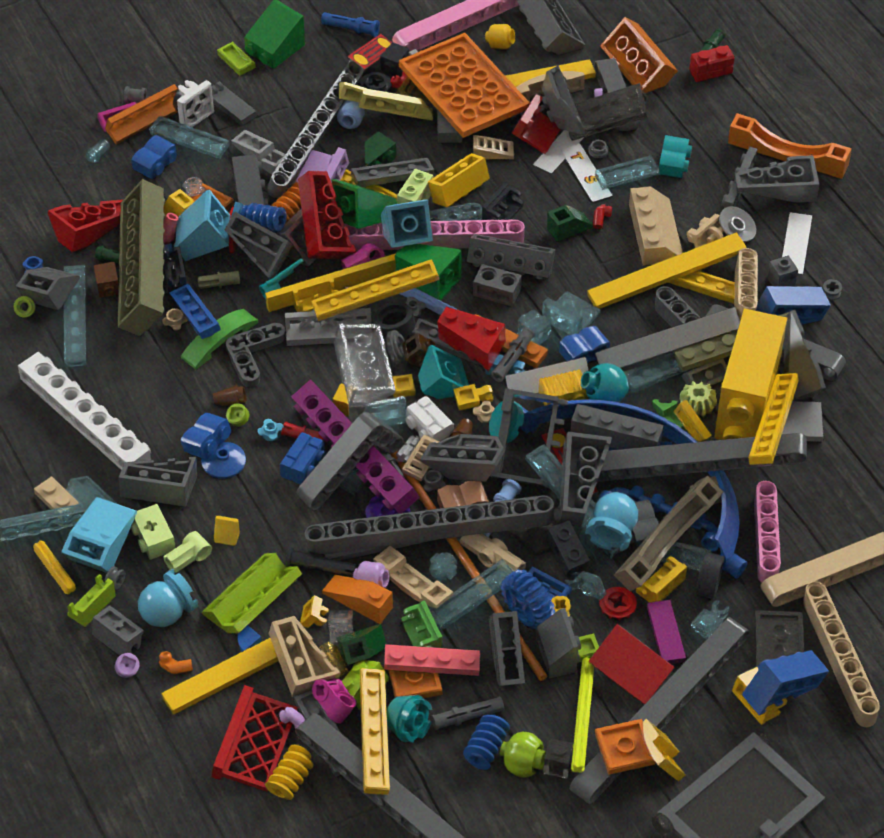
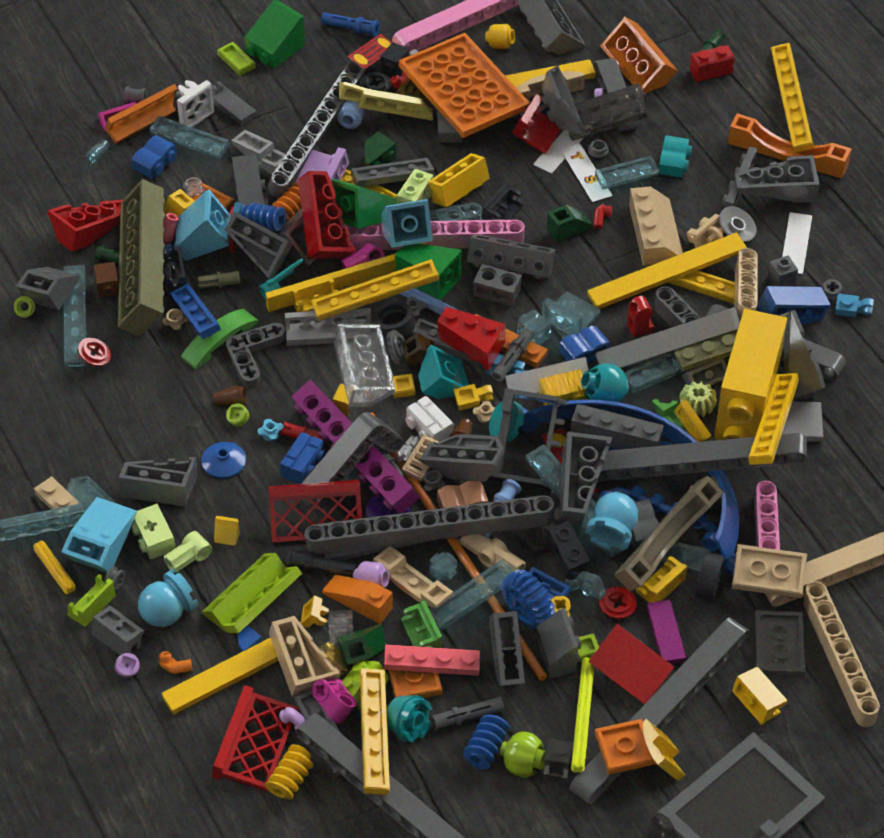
white brick [18,352,151,470] -> none
blue plate [23,256,43,272] -> none
blue brick [180,413,231,459] -> none
clear light blue slope [364,396,406,426] -> none
tan slope [473,135,514,159] -> none
clear light blue plate [690,600,730,639] -> none
blue wedge [742,650,829,715] -> none
none -> gear [77,338,111,368]
none -> red fence [268,480,362,542]
none -> red leg [627,296,654,337]
none -> tan tile [732,544,807,598]
none -> yellow tile [771,43,814,153]
none -> dark azure plate [835,294,874,317]

